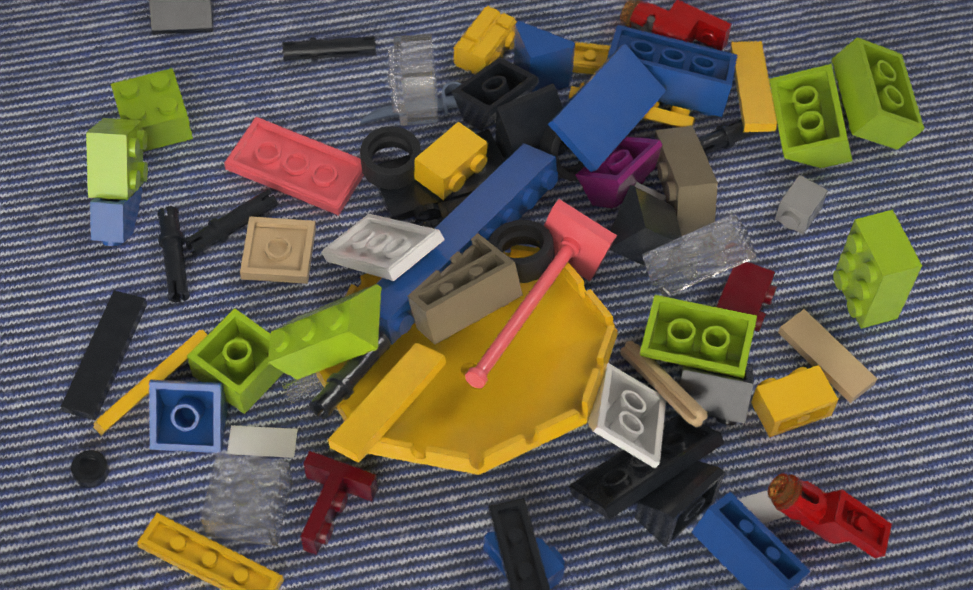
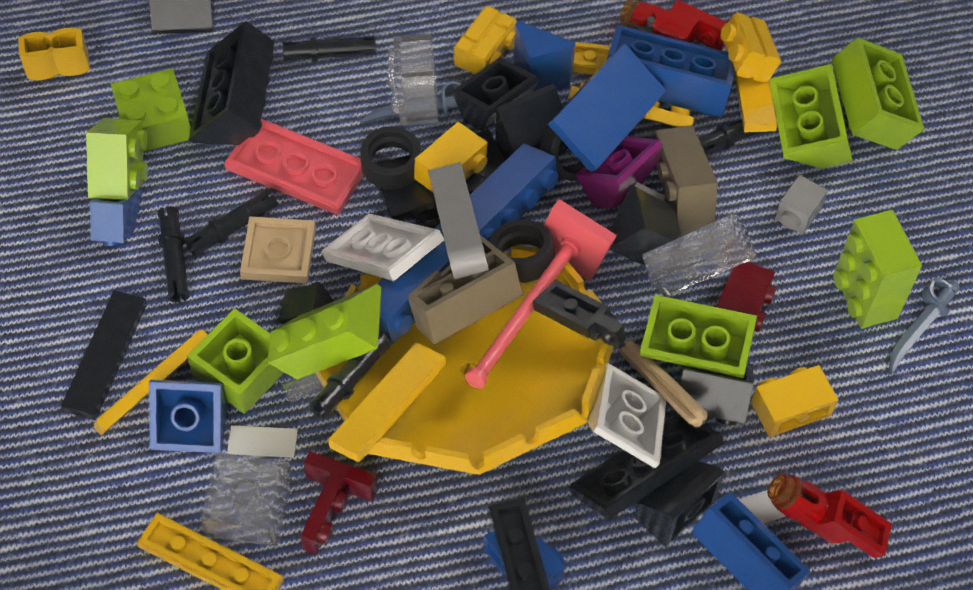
black tile [71,450,109,488] -> none
tan tile [778,309,877,403] -> none
none -> yellow brick [18,28,90,80]
none -> black slope [188,21,275,145]
none -> black tile [279,282,333,324]
none -> light grey beam [428,162,489,280]
none -> black hinge [532,280,626,348]
none -> yellow brick [721,12,781,83]
none -> sand blue sword [889,278,960,375]

